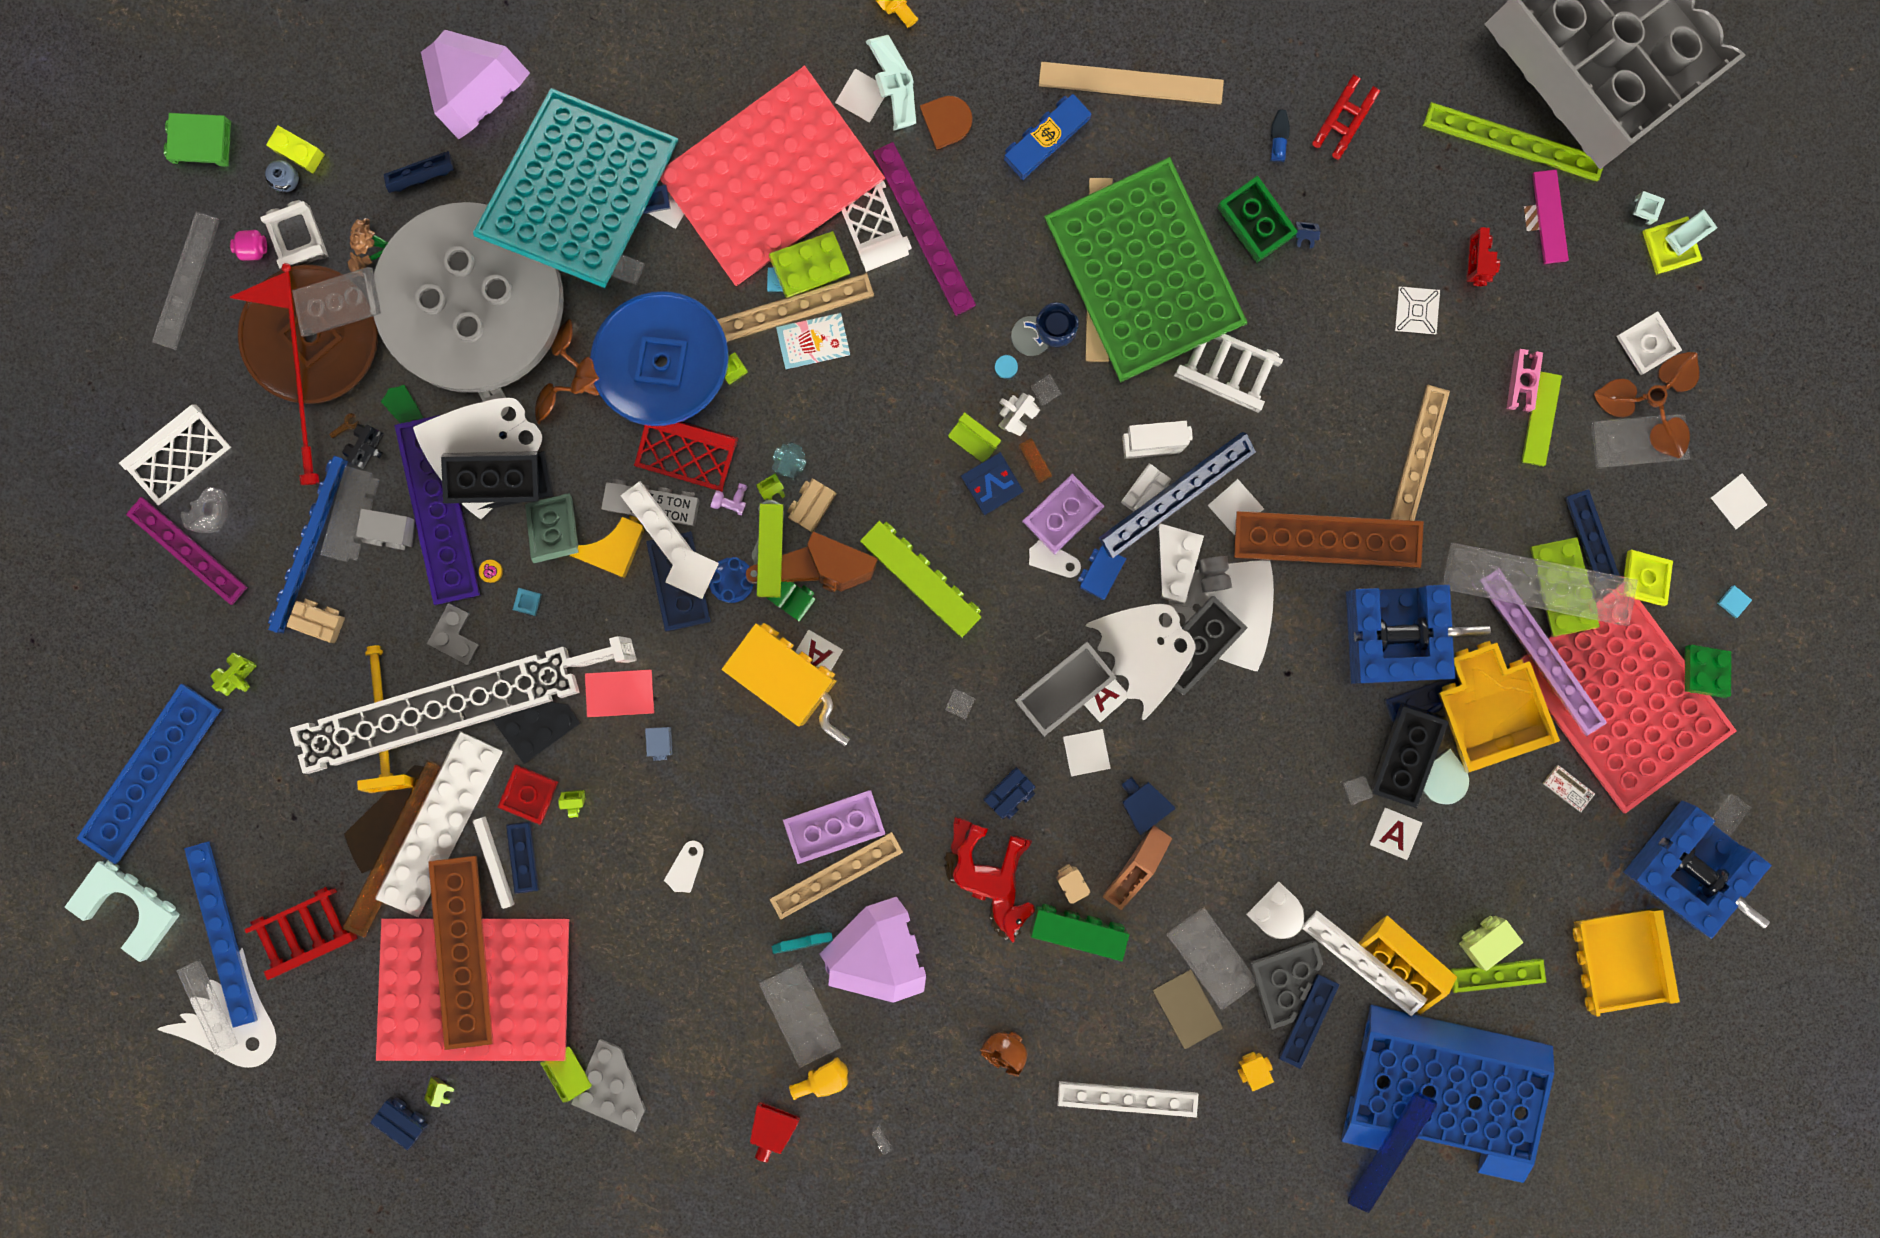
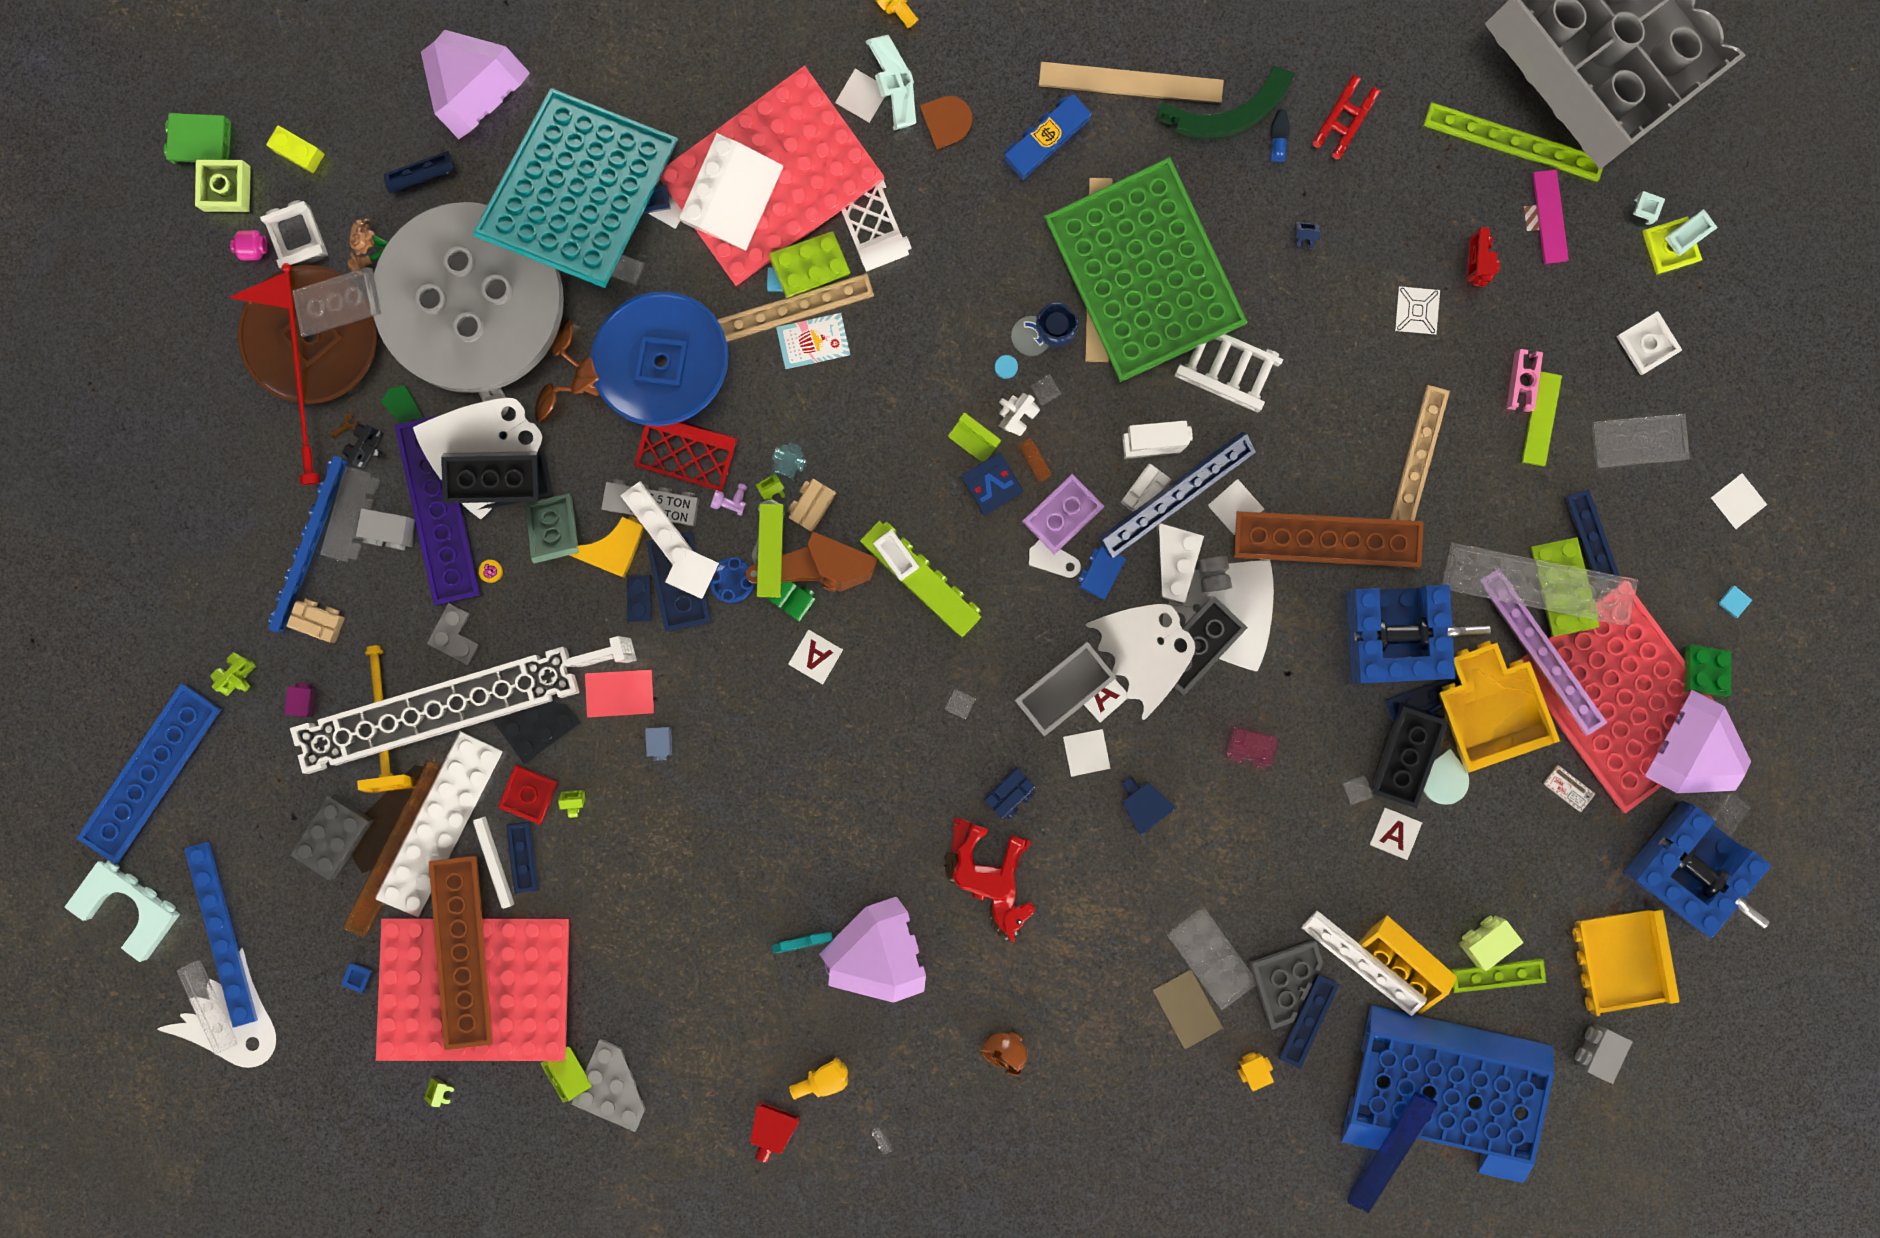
white fence [119,404,231,506] -> none
magenta plate [126,497,248,605] -> none
clear tile [152,212,220,350] -> none
clear piece [180,487,229,533] -> none
red fence [244,887,358,980] -> none
sand blue head [265,160,299,193] -> none
dark blue brick [370,1097,428,1151] -> none
medium azure tile [513,588,542,616] -> none
white piece [664,840,704,893] -> none
yellow piece [721,623,850,746] -> none
lime tile [725,352,748,385] -> none
clear plate [759,963,842,1068] -> none
tan plate [770,832,903,920] -> none
lavender plate [783,790,886,864] -> none
magenta plate [873,142,976,317] -> none
green brick [1029,903,1130,962] -> none
tan brick [1056,864,1090,903] -> none
white tile [1057,1081,1199,1117] -> none
nougat arch [1103,826,1173,910] -> none
green brick [1217,176,1298,264] -> none
white slope [1246,881,1304,939] -> none
dark orange plant [1595,352,1700,458] -> none
neon yellow tile [1622,550,1673,606] -> none
none -> yellowish green brick [195,160,251,212]
none -> magenta brick [284,682,317,717]
none -> dark grey brick [290,795,374,880]
none -> blue plate [341,962,373,994]
none -> dark blue plate [627,575,651,622]
none -> white slope [679,133,784,251]
none -> white tile [873,529,920,581]
none -> dark green arch [1156,65,1295,138]
none -> clear pink brick [1225,727,1279,769]
none -> light grey brick [1574,1023,1633,1084]
none -> lavender panel [1645,690,1751,793]

